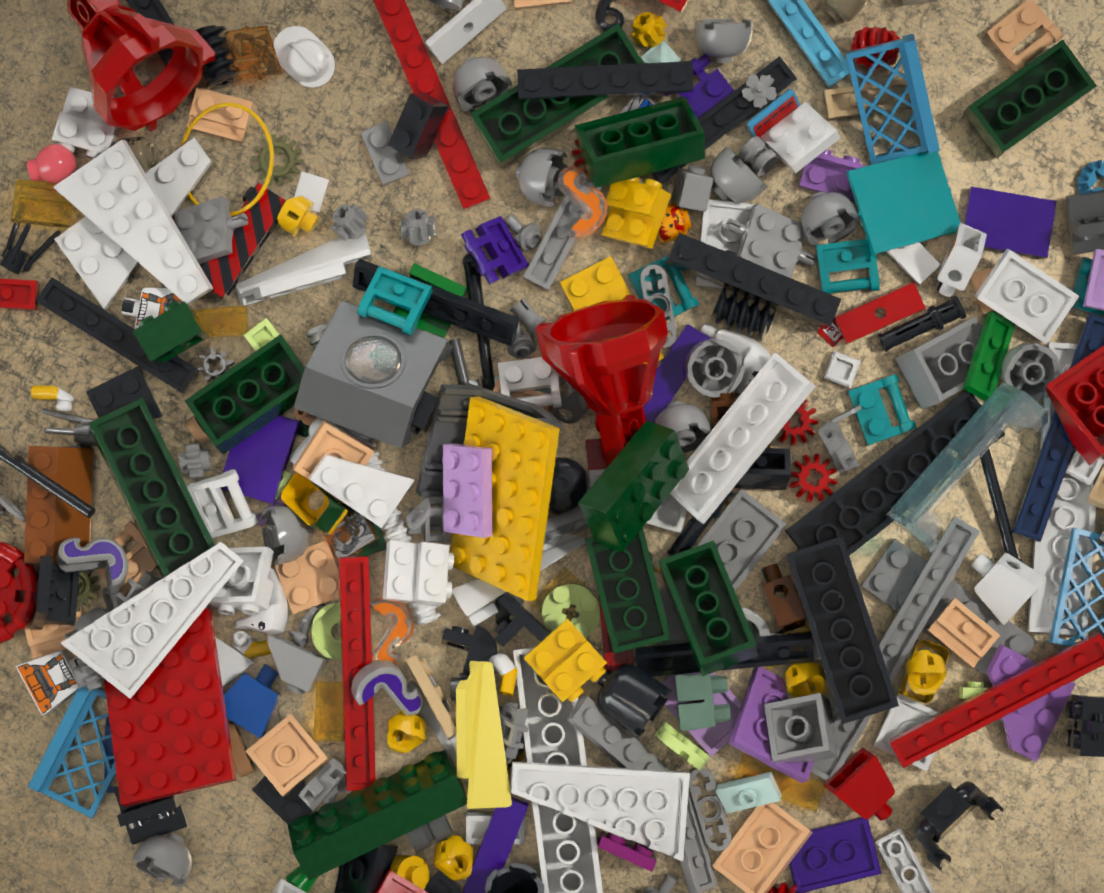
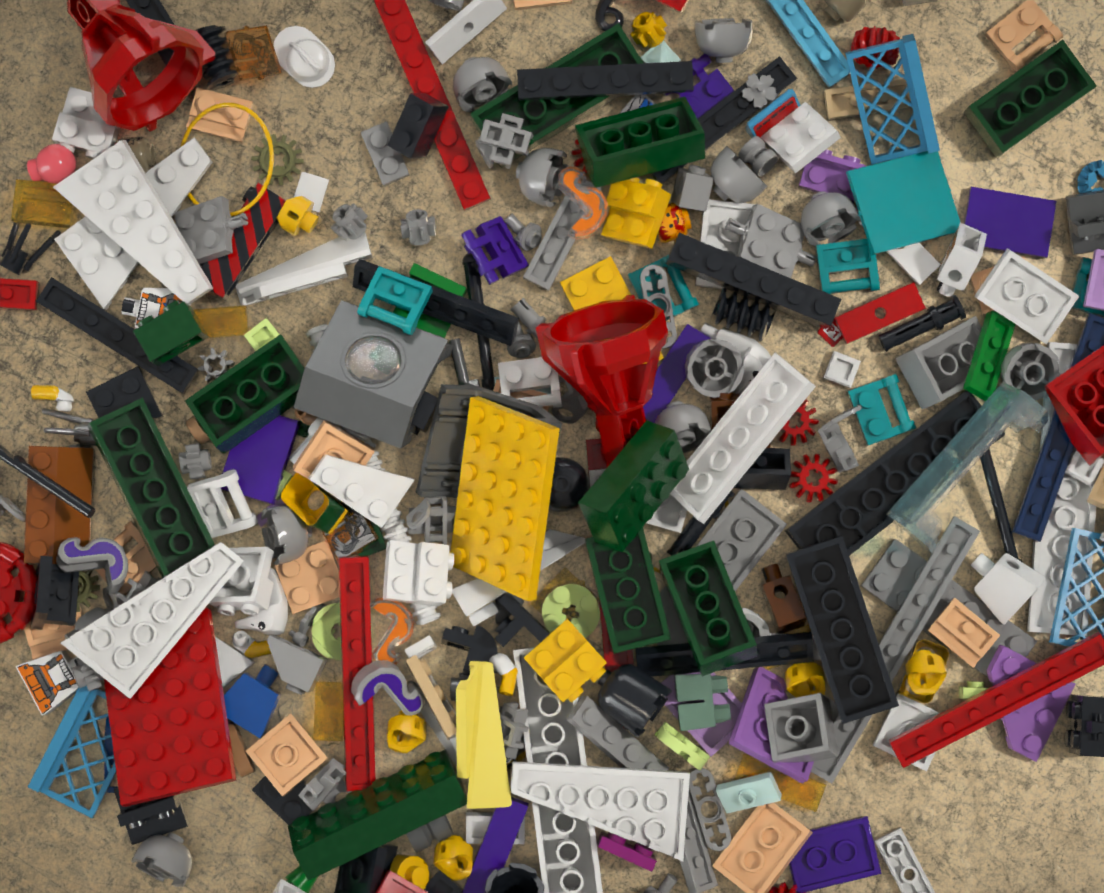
lavender plate [443,443,492,538] -> none
light grey plate [544,507,588,544] -> none
red torso [823,747,895,821] -> none
black torso [915,781,1003,870] -> none
none -> white tile [404,635,437,659]
none -> light grey piece [475,113,534,169]

